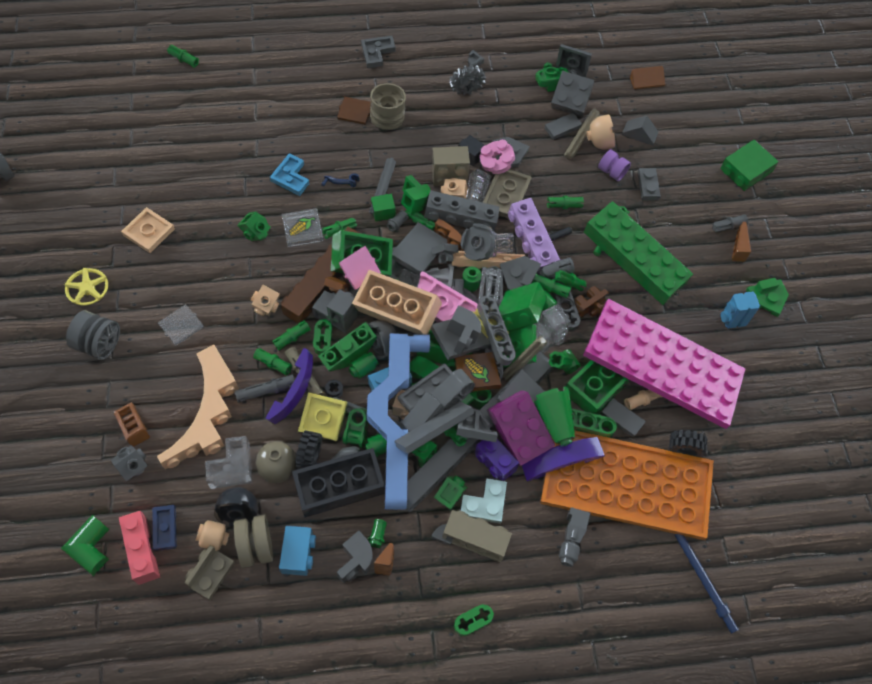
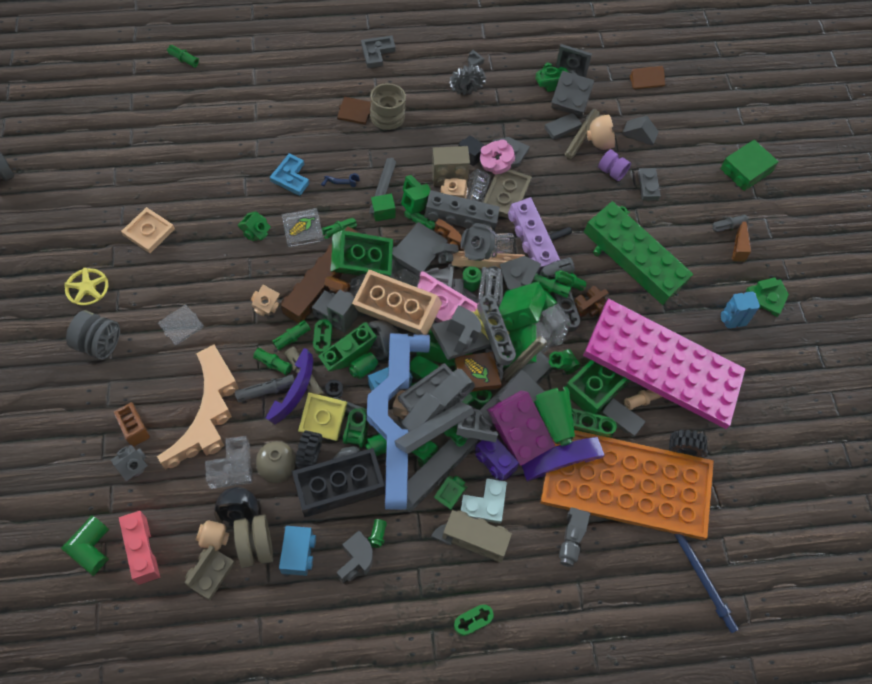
dark blue plate [152,505,177,551] -> none
bright pink piece [339,246,381,290] -> none
dark orange slope [374,543,394,575] -> none
dark grey pin [387,210,409,232] -> none
green pin [547,195,584,209] -> none

